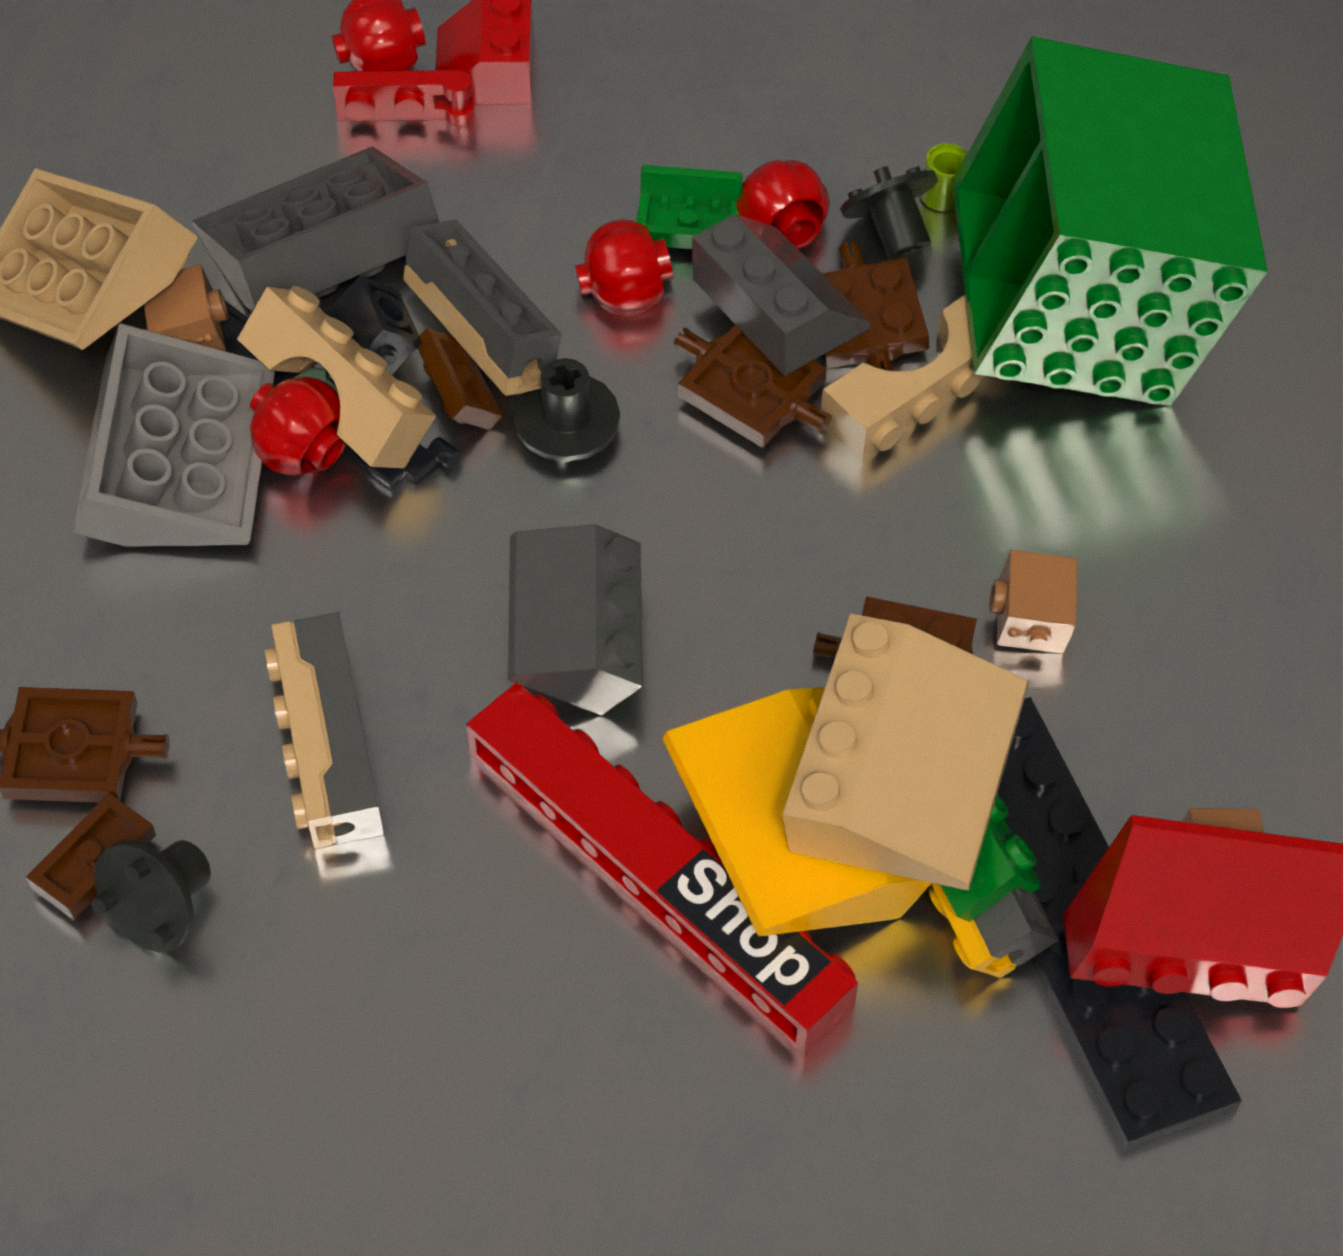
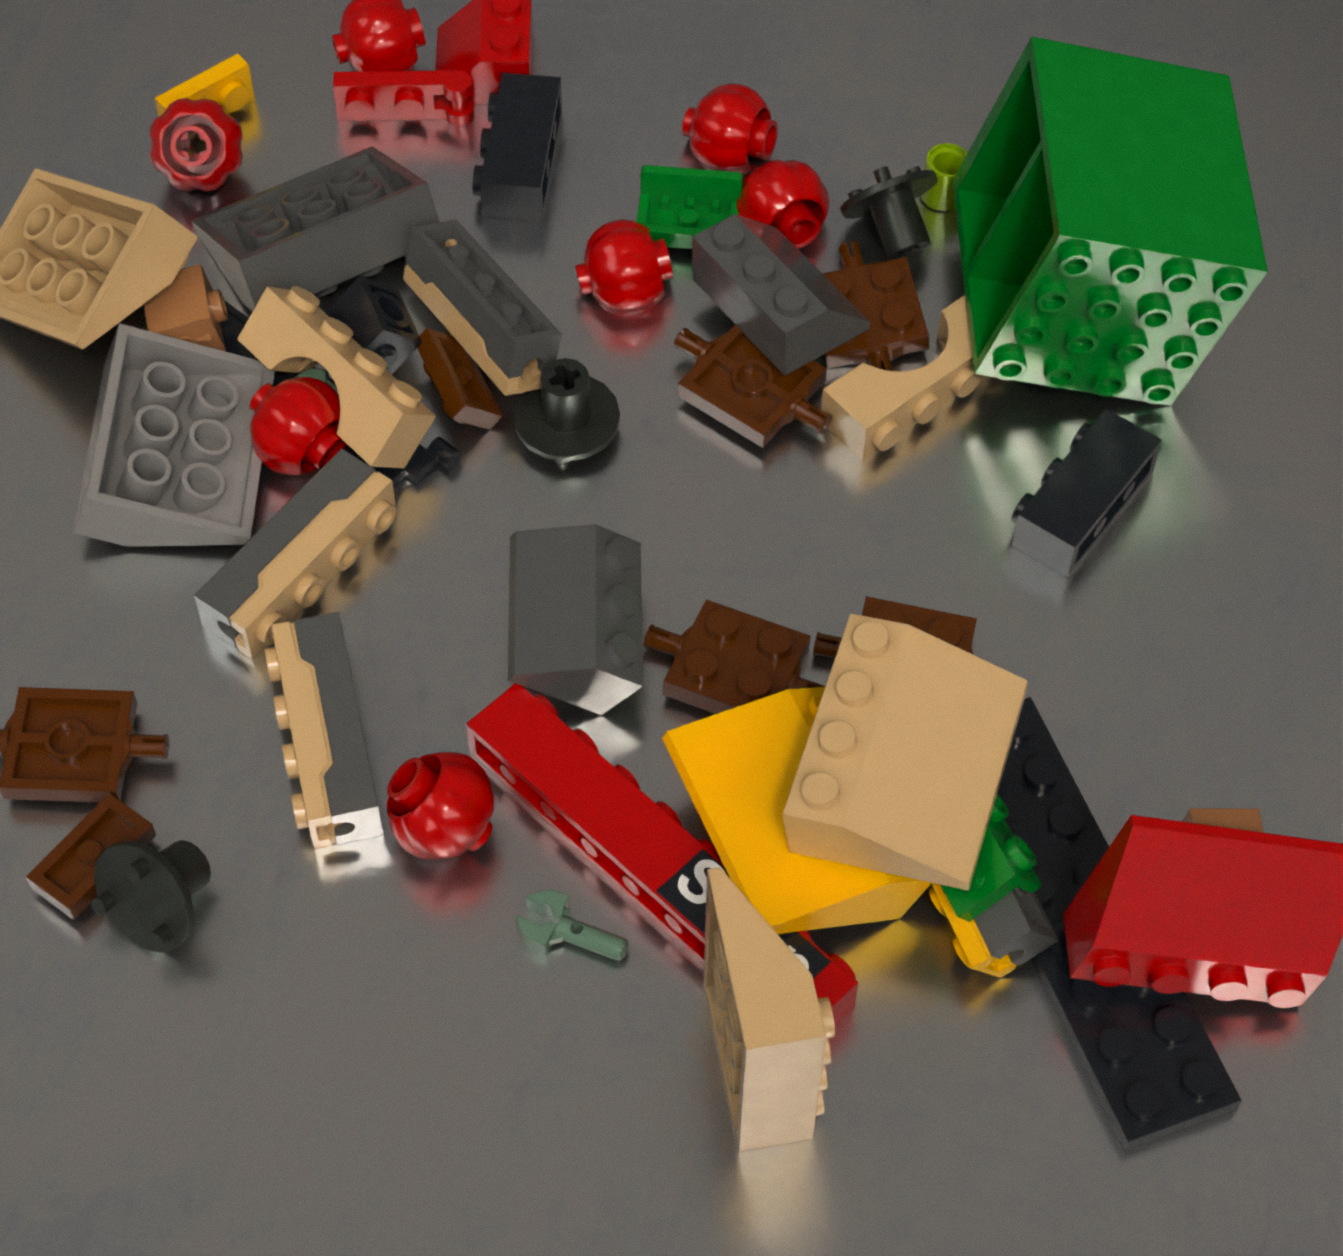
medium nougat head [989,549,1077,654] -> none
none -> red plant [149,98,243,192]
none -> yellow plate [154,53,255,116]
none -> piece [194,449,397,660]
none -> red plant [387,752,494,860]
none -> black brick [472,72,562,222]
none -> sand green bar [516,889,629,961]
none -> reddish brown plate [643,599,826,714]
none -> red plant [682,83,778,175]
none -> tan slope [704,867,835,1152]
none -> black brick [1011,409,1162,579]

